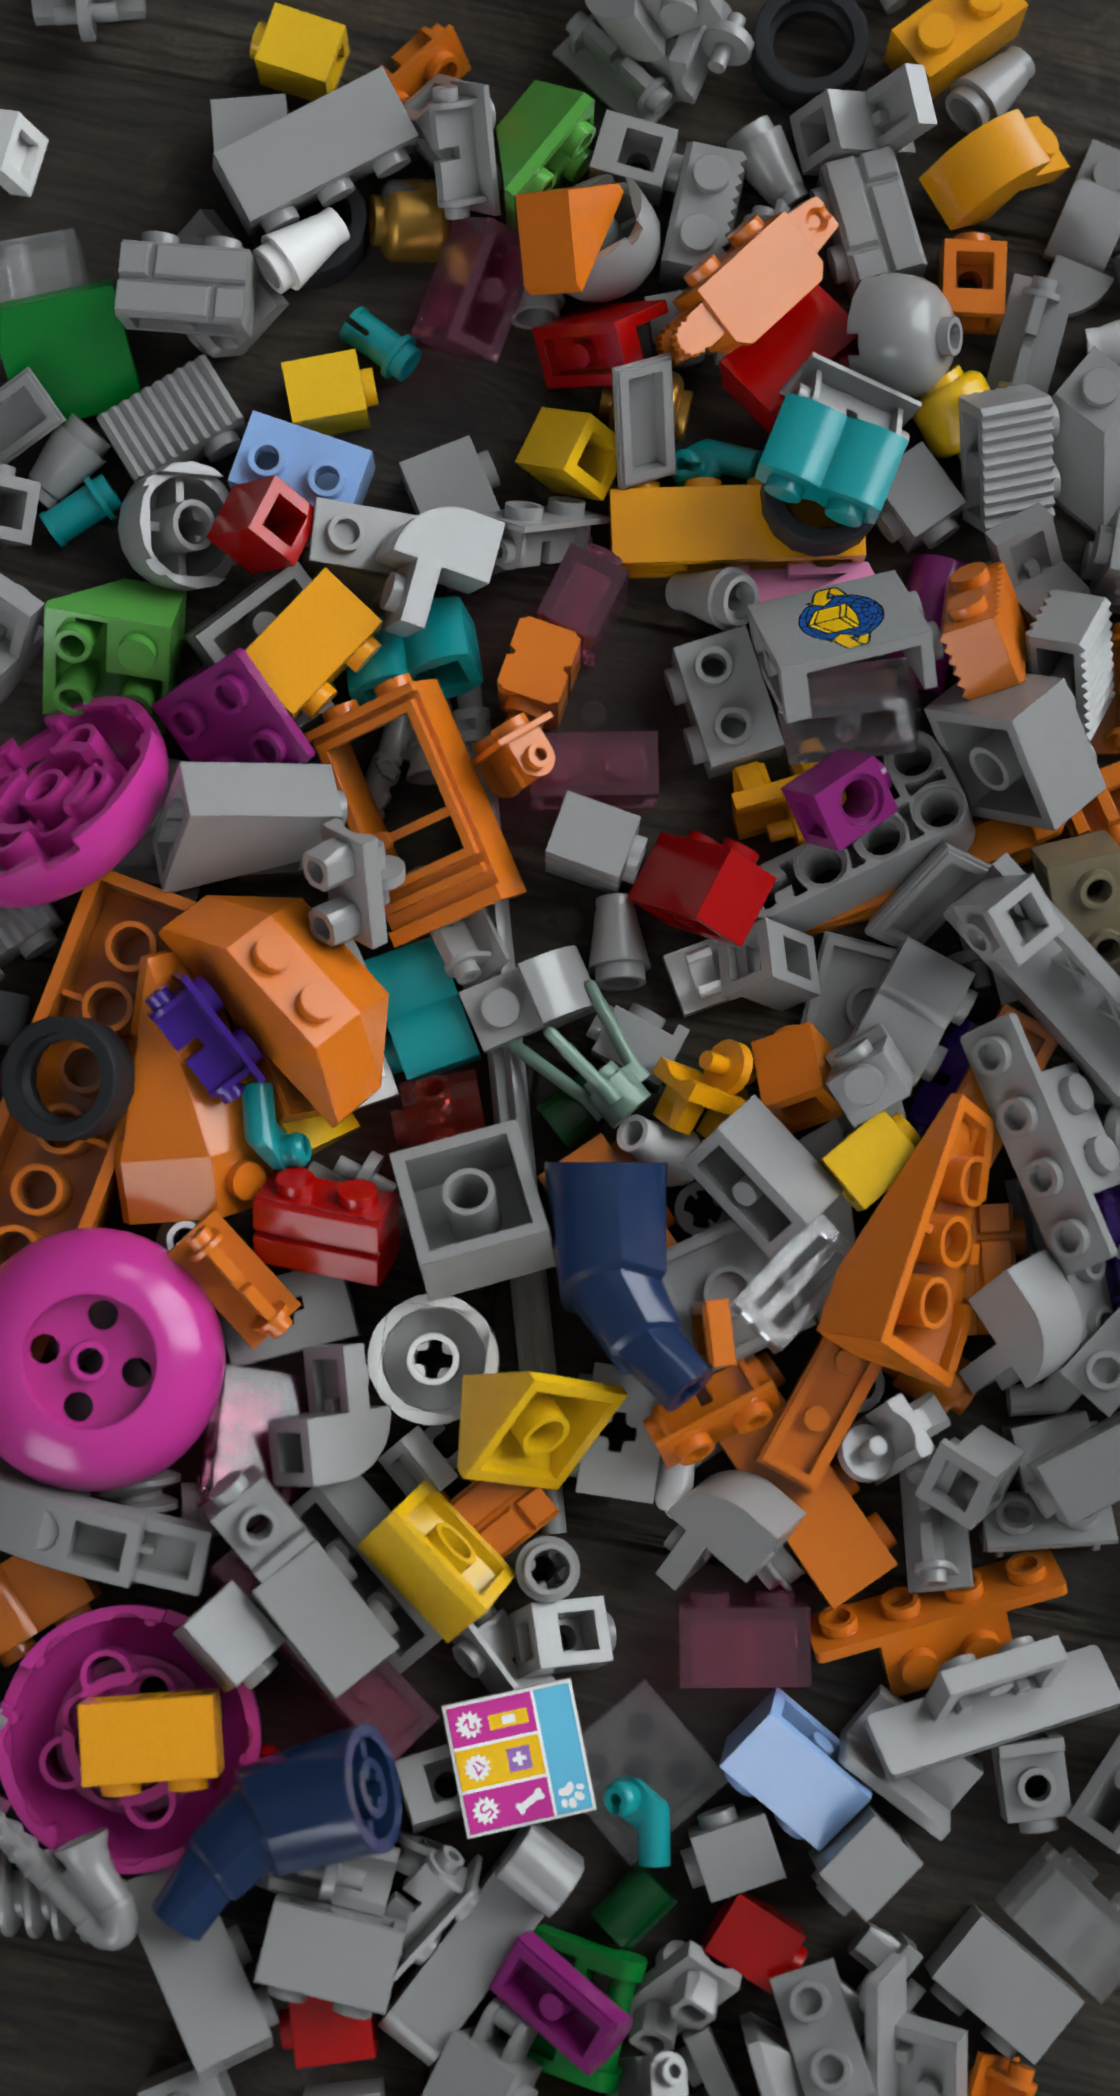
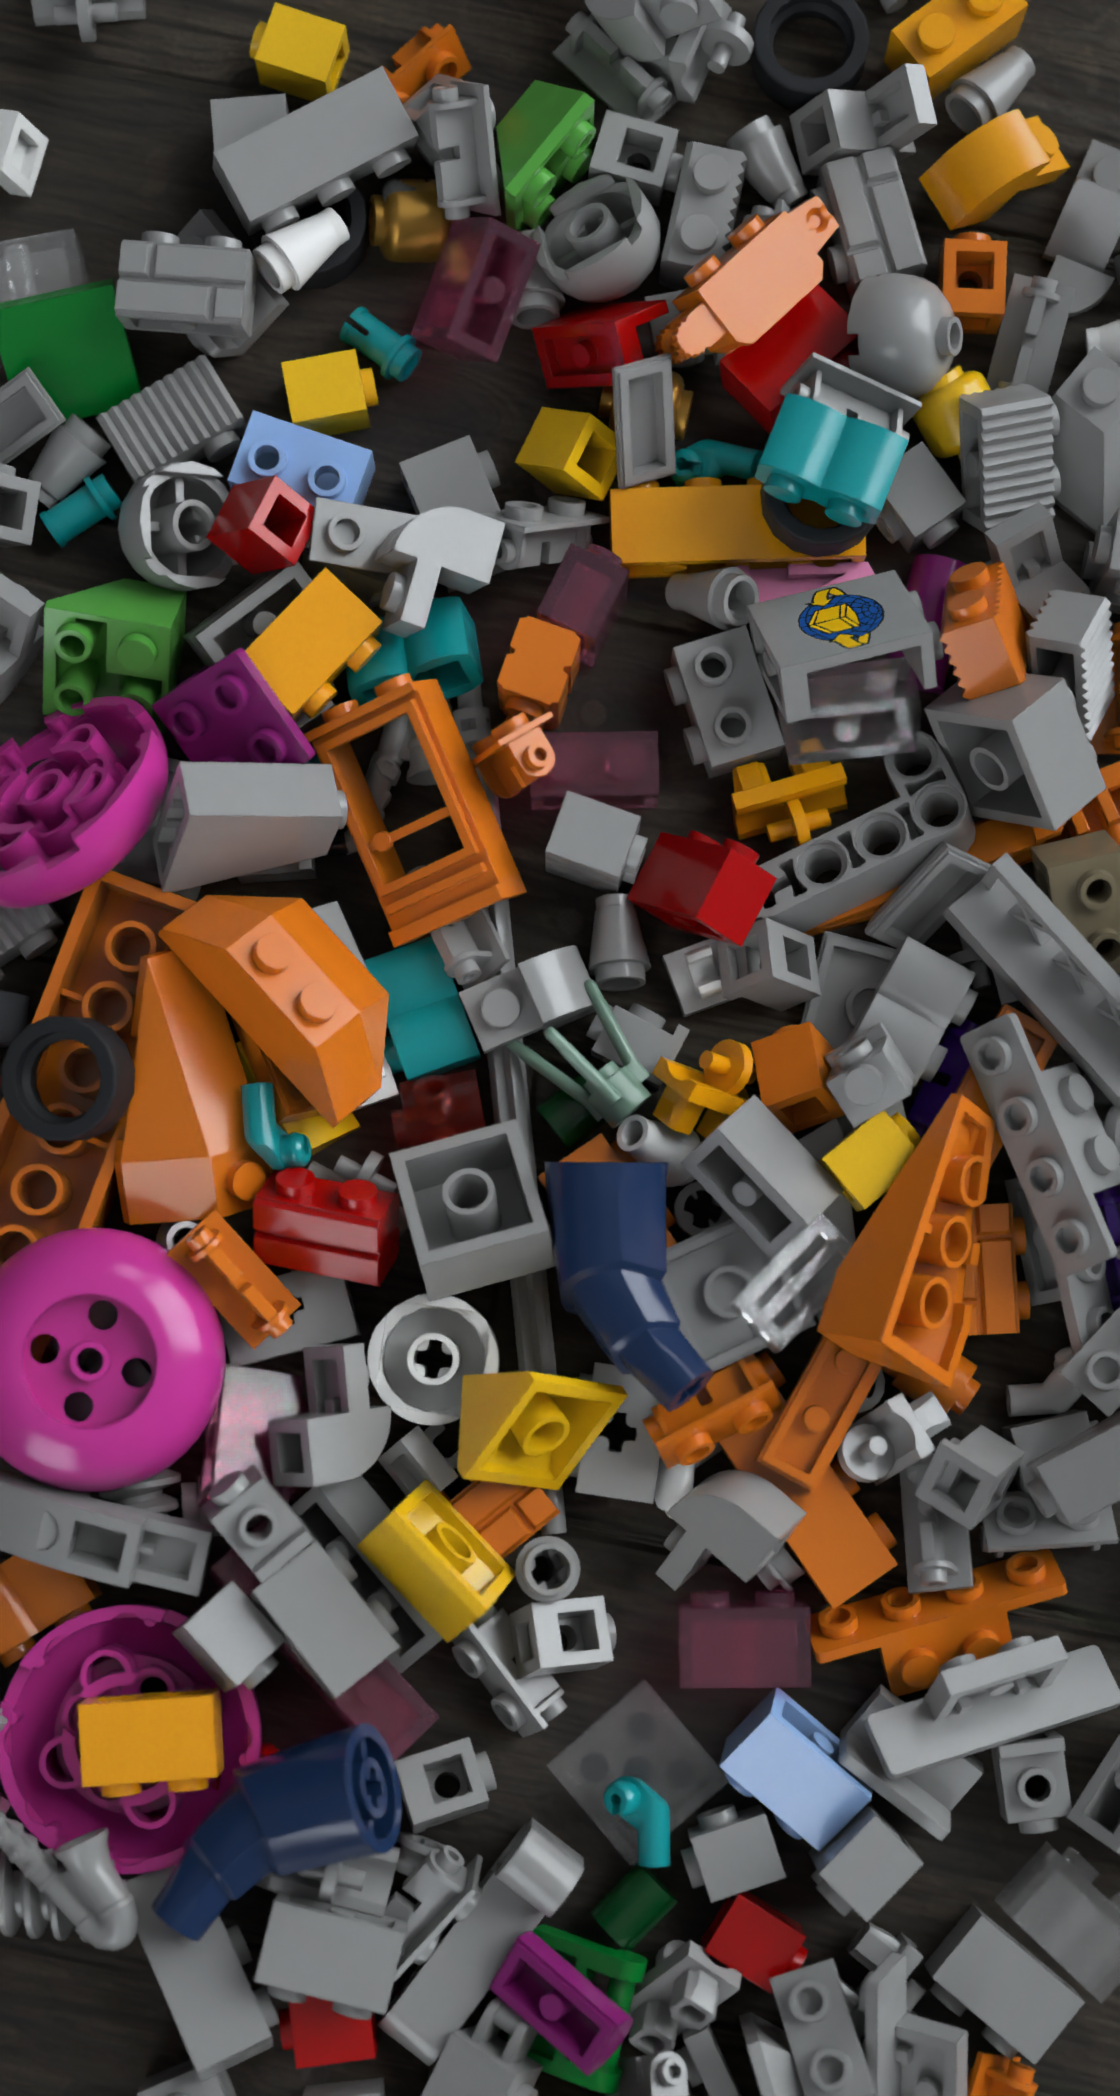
dark purple hinge [145,970,267,1105] -> none
light grey hips [302,818,406,949] -> none
piece [441,1677,597,1839] -> none
orange slope [515,183,624,295] -> none
orange tile [690,1298,737,1368] -> none
magenta brick [781,748,899,851] -> none
light grey brick [952,874,1065,967] -> none
light grey brick [958,1249,1083,1394] -> none

